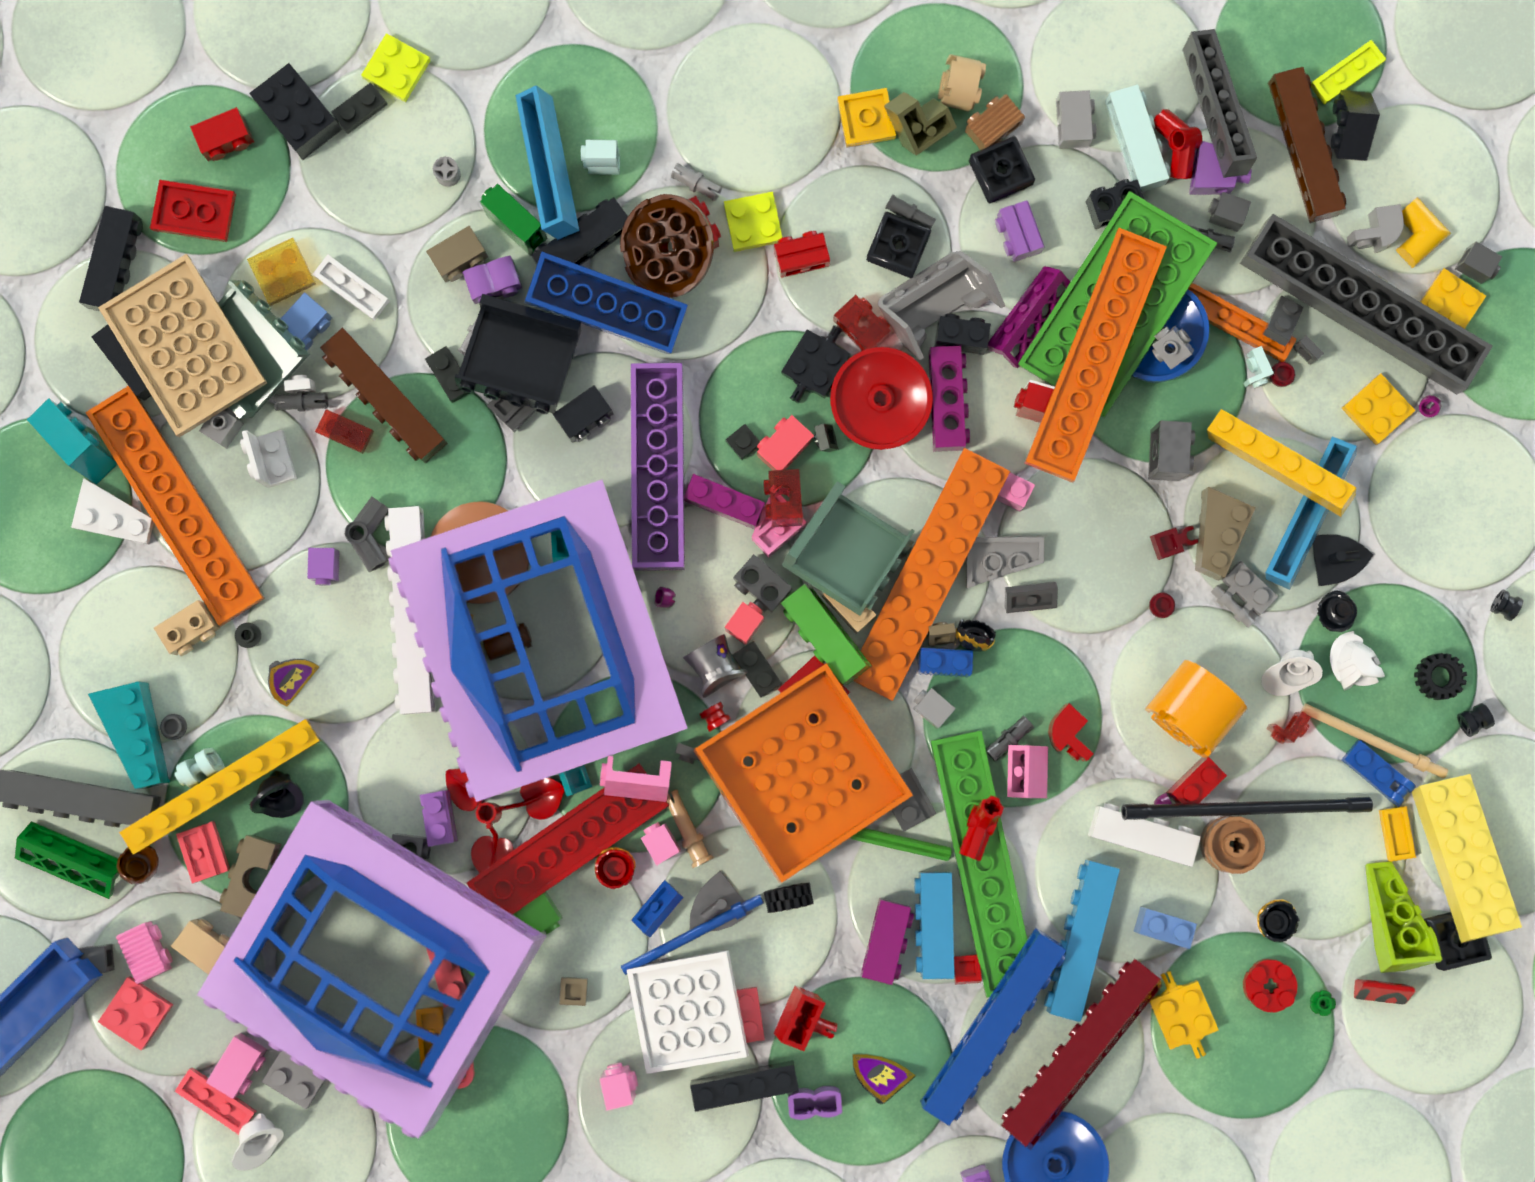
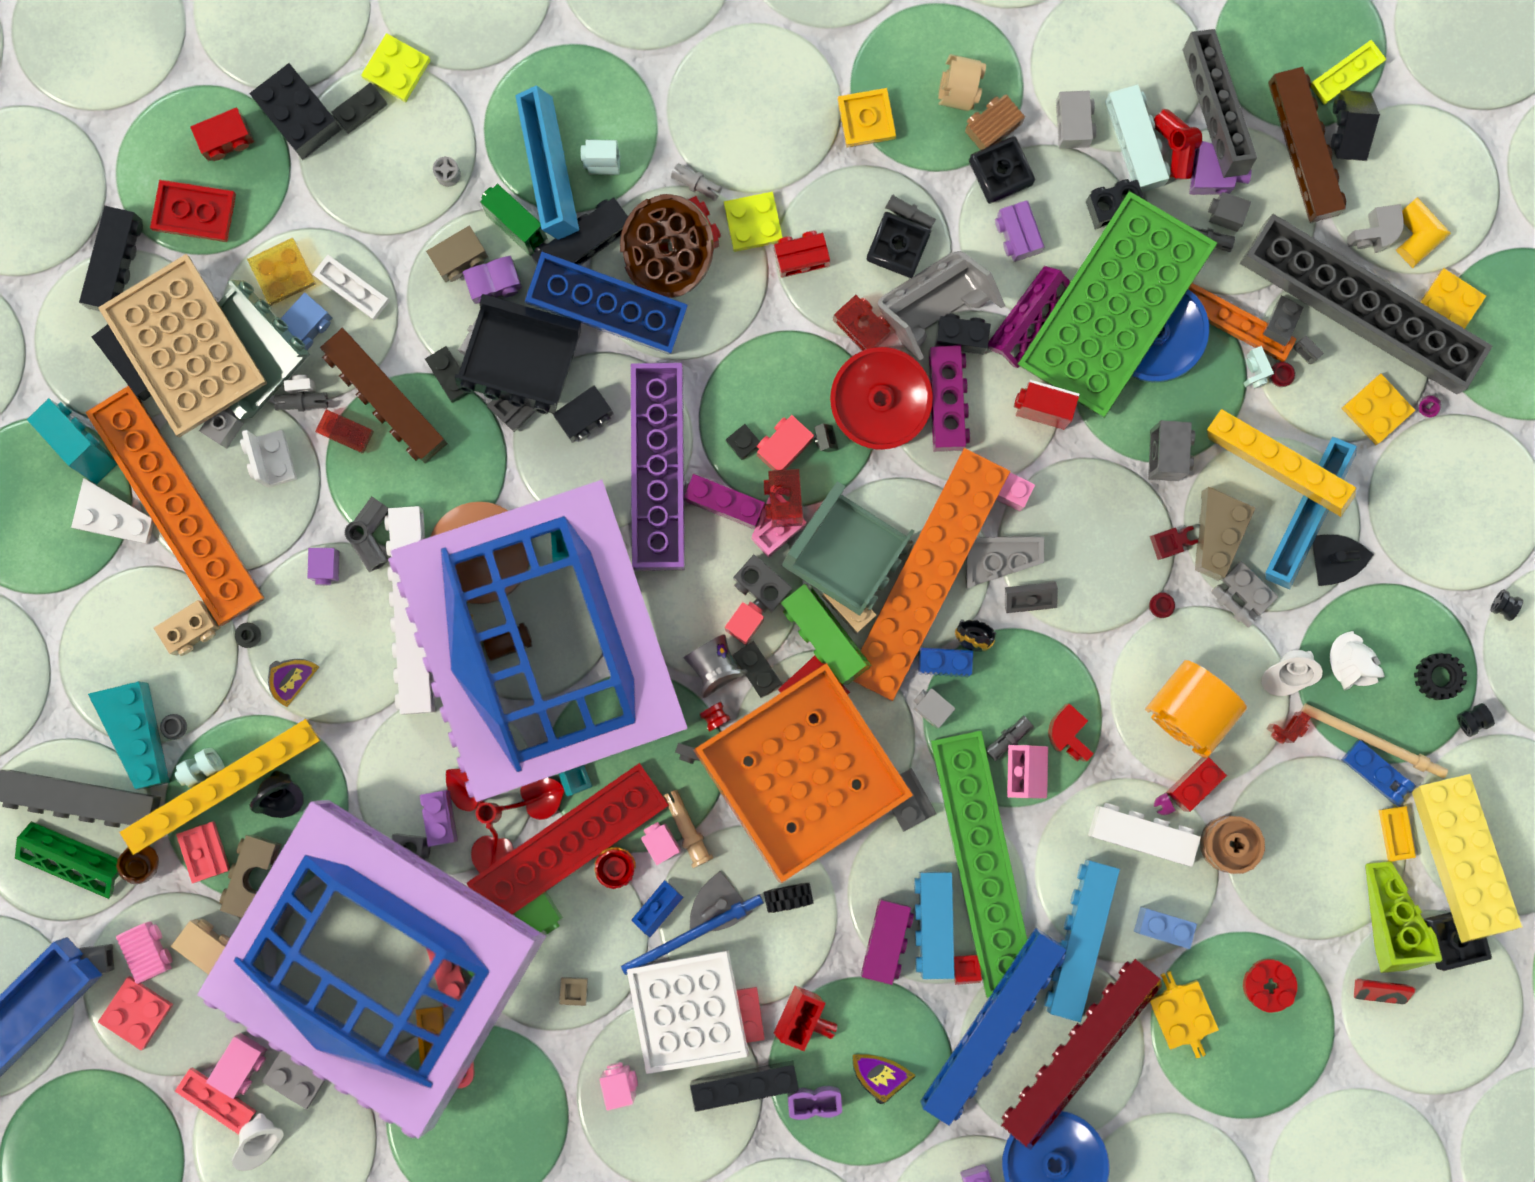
bright pink panel [600,755,672,802] -> none
magenta hinge [655,587,676,608] -> none
black plate [781,325,851,404] -> none
bright green axle [850,828,952,861] -> none
olive brick [884,92,957,156] -> none
dark tan plate [928,622,956,646] -> none
red piece [959,796,1004,861] -> none
orange plate [1024,228,1167,483] -> none
black piece [1121,797,1373,820] -> none
light grey brick [1152,326,1194,369] -> none
black hair [1257,900,1300,942] -> none
green plate [1310,990,1336,1016] -> none
black hair [1317,590,1358,632] -> none
dark grey brick [1455,242,1502,284] -> none

